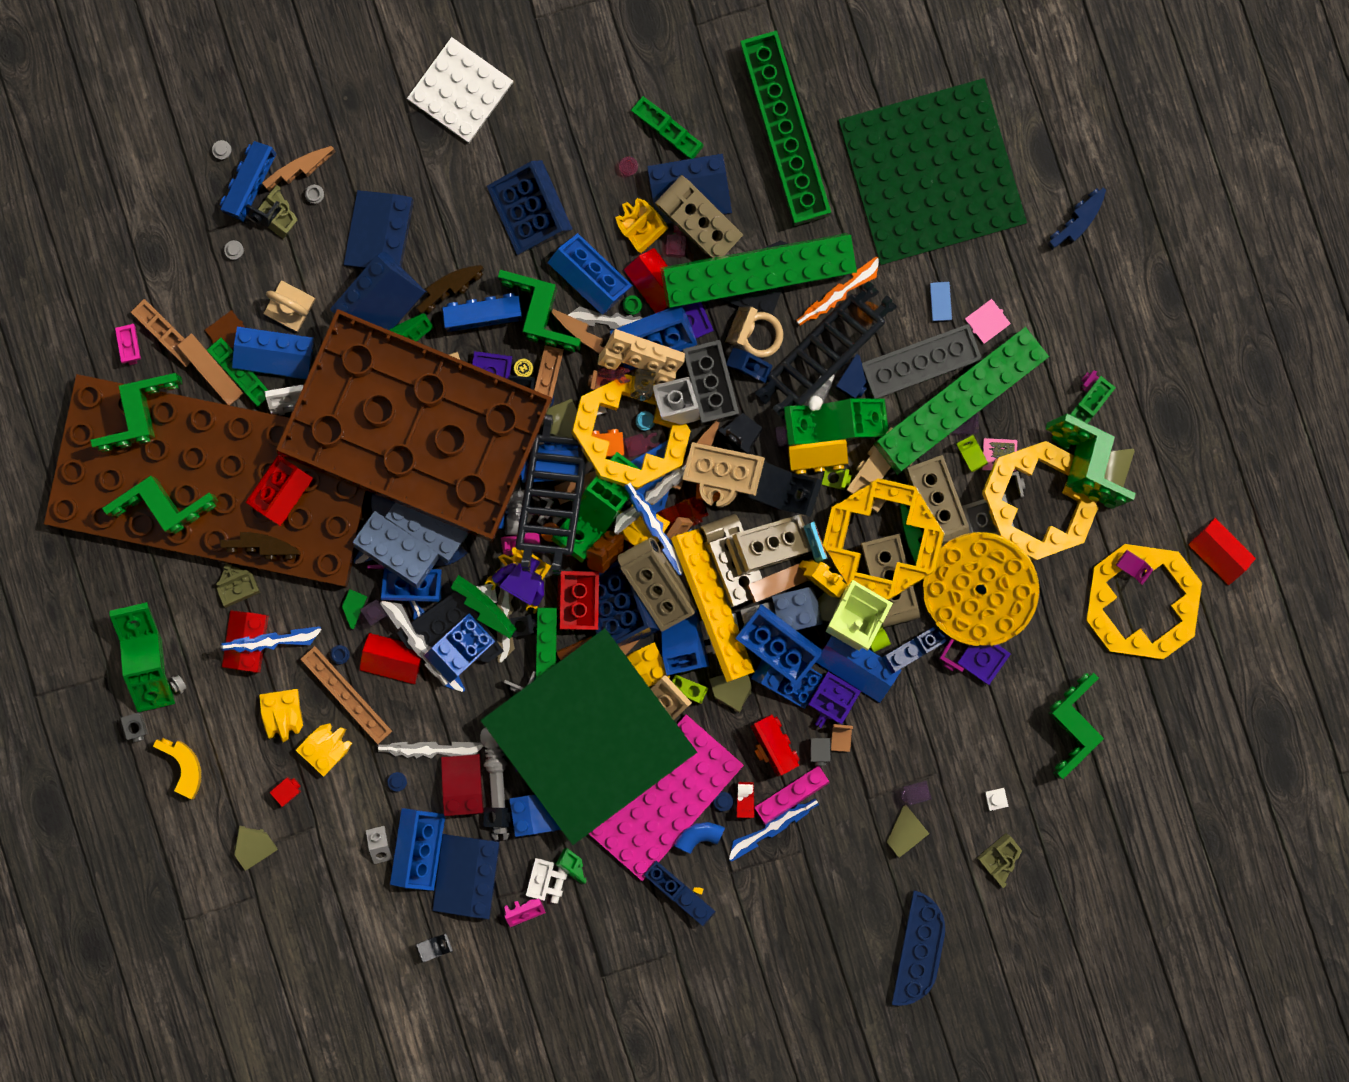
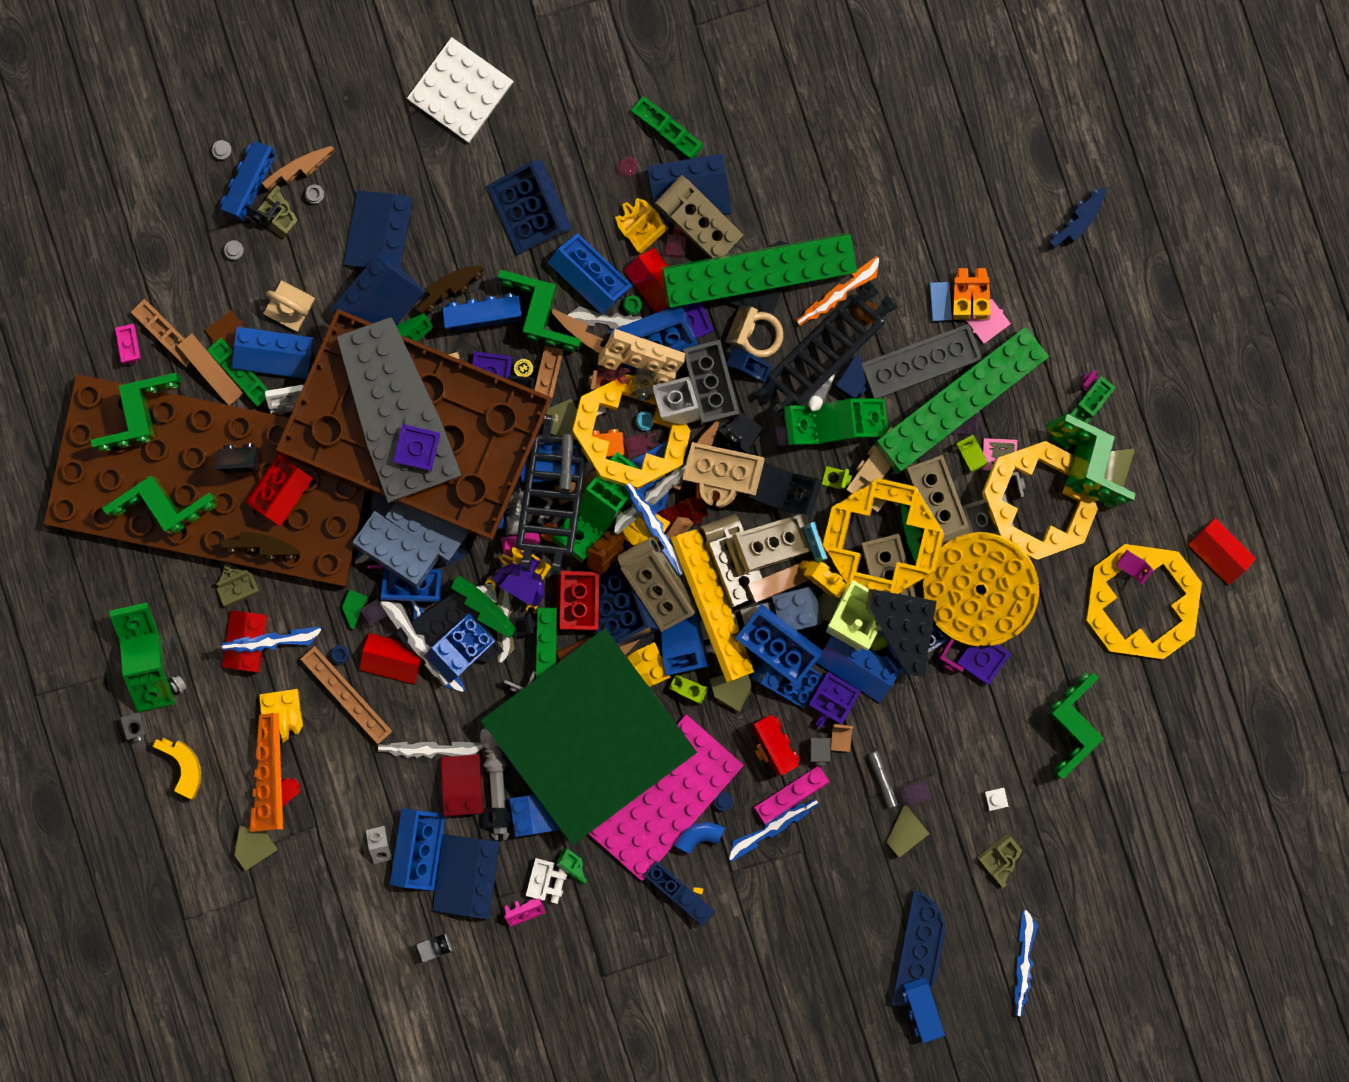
yellow plate [296,723,352,777] -> none
dark blue plate [388,772,407,791] -> none
tan plate [651,675,692,720] -> none
red leg [737,782,754,818] -> none
green brick [740,30,831,226] -> none
yellow slope [788,439,848,474] -> none
dark green baseplate [839,78,1027,265] -> none
none -> black slope [214,444,261,474]
none -> orange wing [250,713,283,832]
none -> dark grey wing [337,317,462,503]
none -> dark purple plate [393,424,441,472]
none -> dark grey piece [559,434,573,492]
none -> black plate [866,589,937,677]
none -> dark grey piece [868,751,898,809]
none -> blue brick [902,977,945,1043]
none -> hips [953,268,991,320]
none -> blue sword [1014,910,1038,1016]

